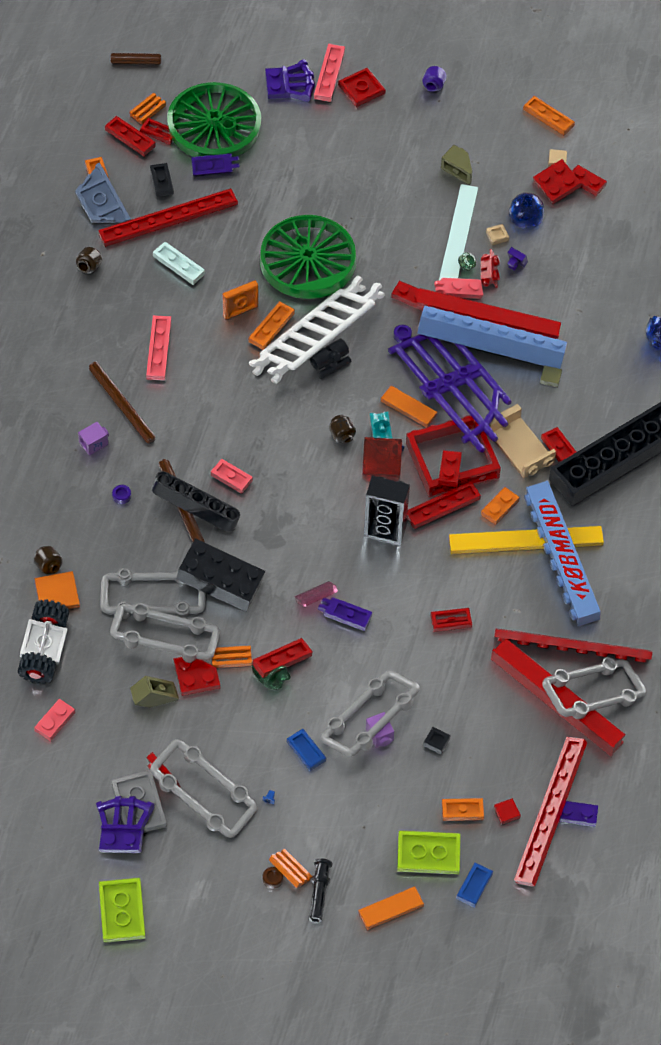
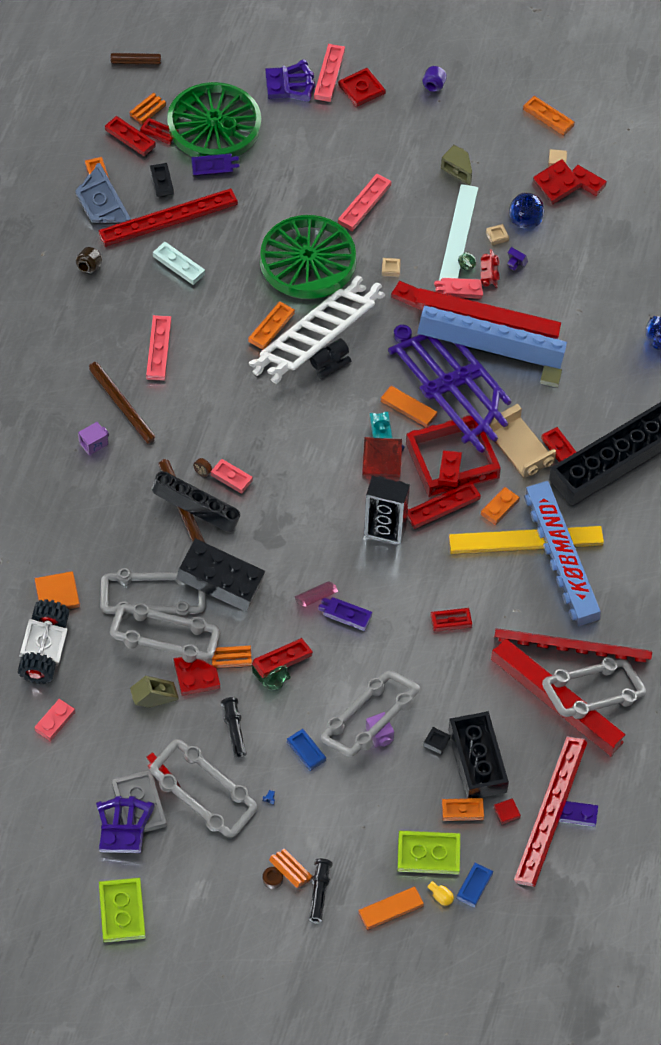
dark brown head [34,546,63,575] -> none
dark purple tile [112,485,131,504] -> none
orange tile [223,280,258,319] -> none
dark brown head [329,415,356,444] -> none
none -> reddish brown tile [193,458,212,477]
none -> black pin [220,697,247,758]
none -> coral plate [338,174,391,232]
none -> tan tile [382,258,401,277]
none -> yellow cylinder [427,881,454,906]
none -> black brick [448,711,509,799]

